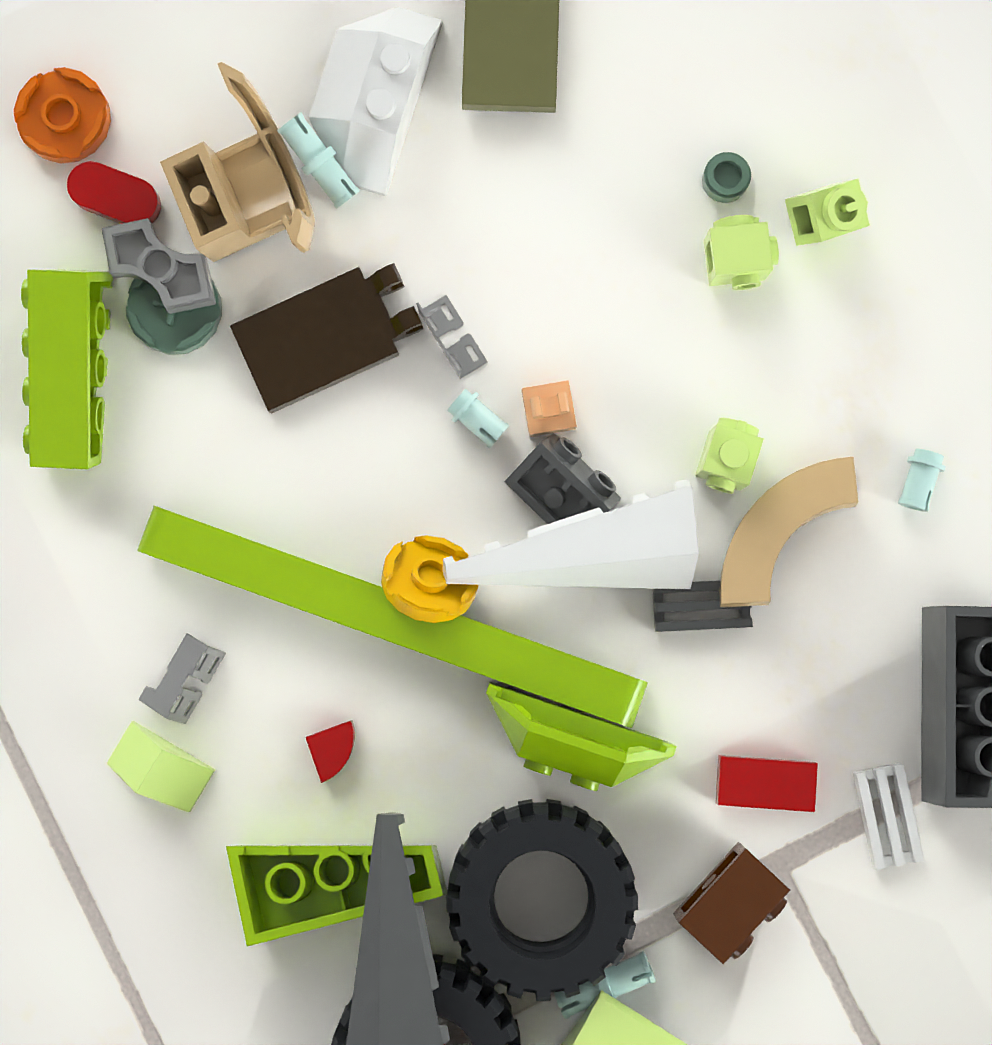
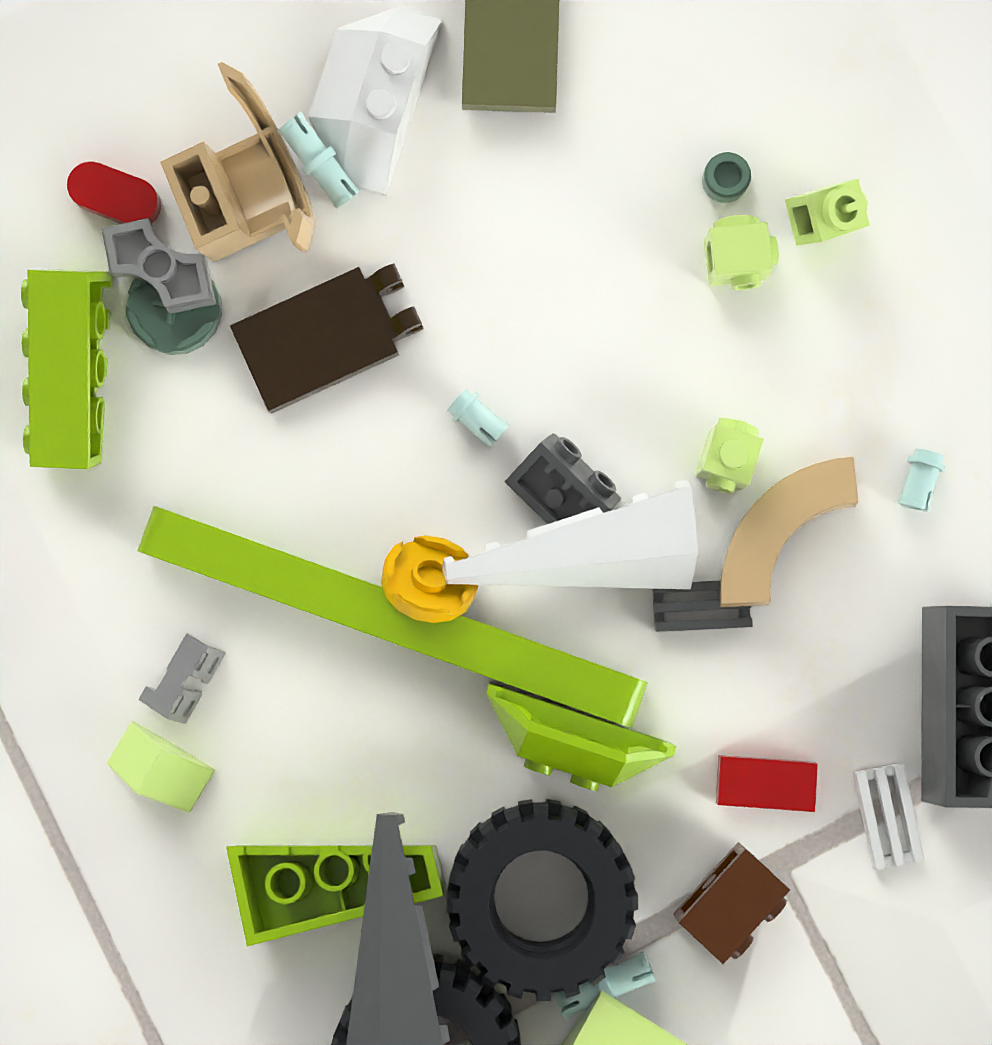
orange tile [13,67,111,164] -> none
red tile [305,720,355,783] -> none
light grey piece [416,295,488,379] -> none
light nougat tile [521,380,577,437] -> none

